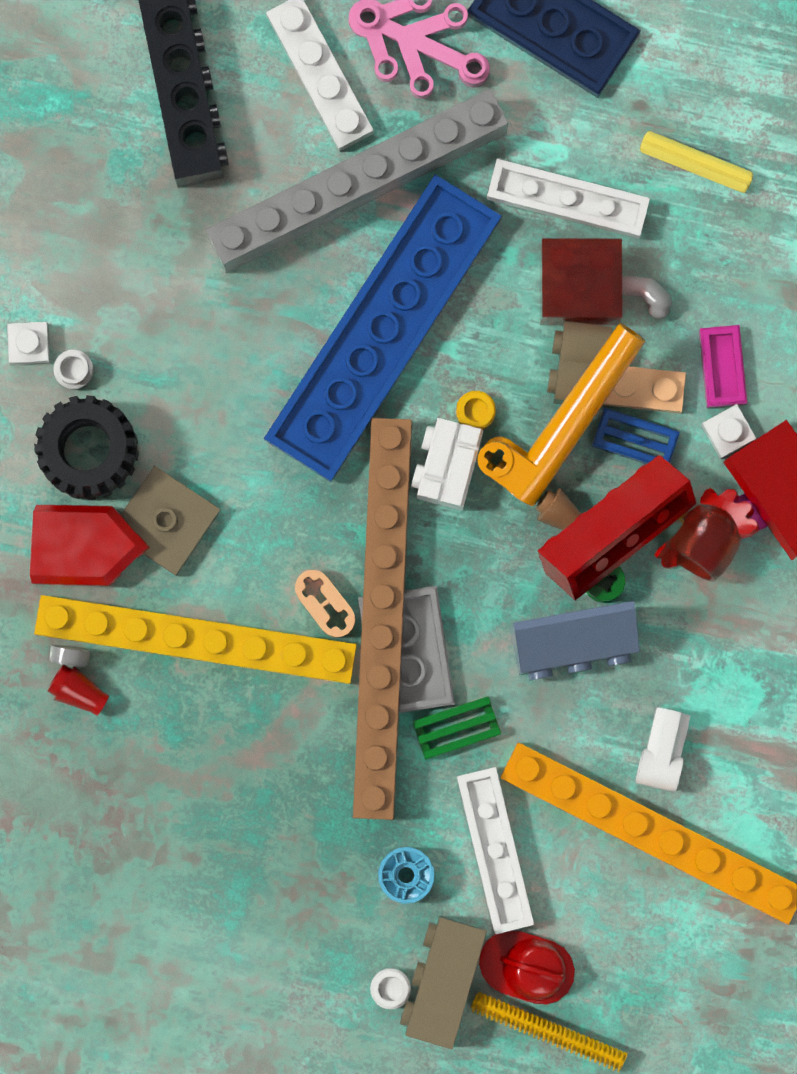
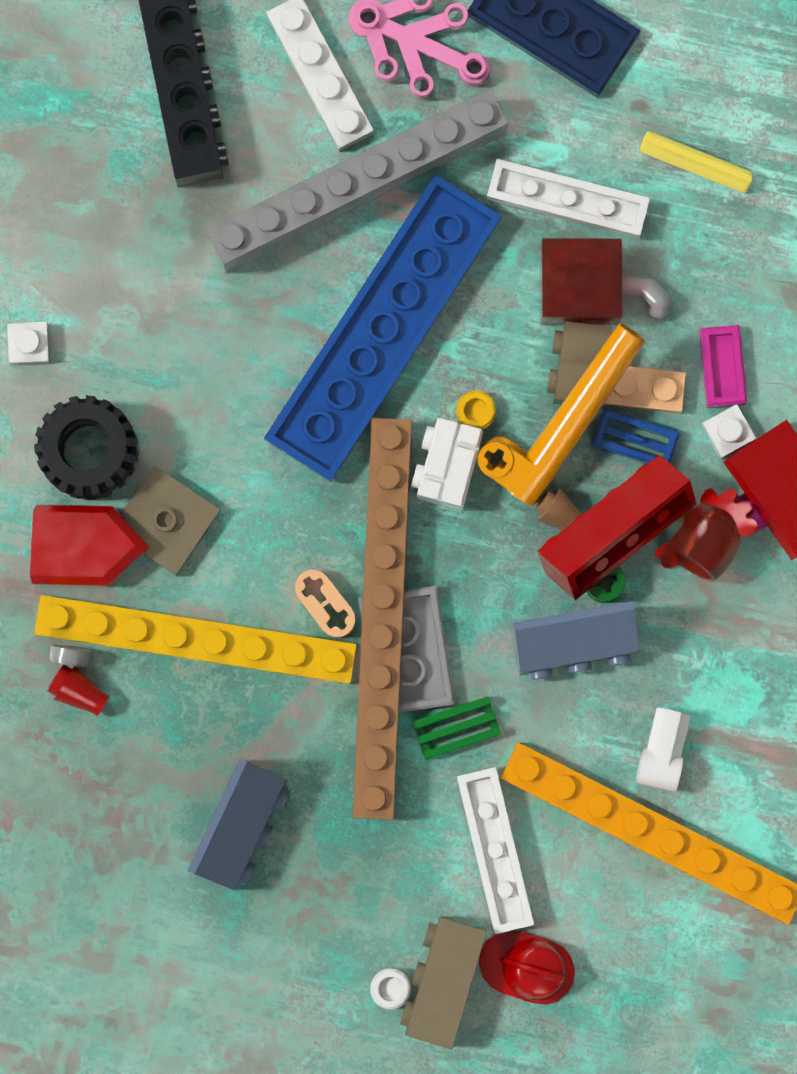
white plate [53,350,94,390] -> none
medium azure wheel [378,847,434,904] -> none
yellow axle [469,992,628,1073] -> none
none -> sand blue slope [187,759,290,891]

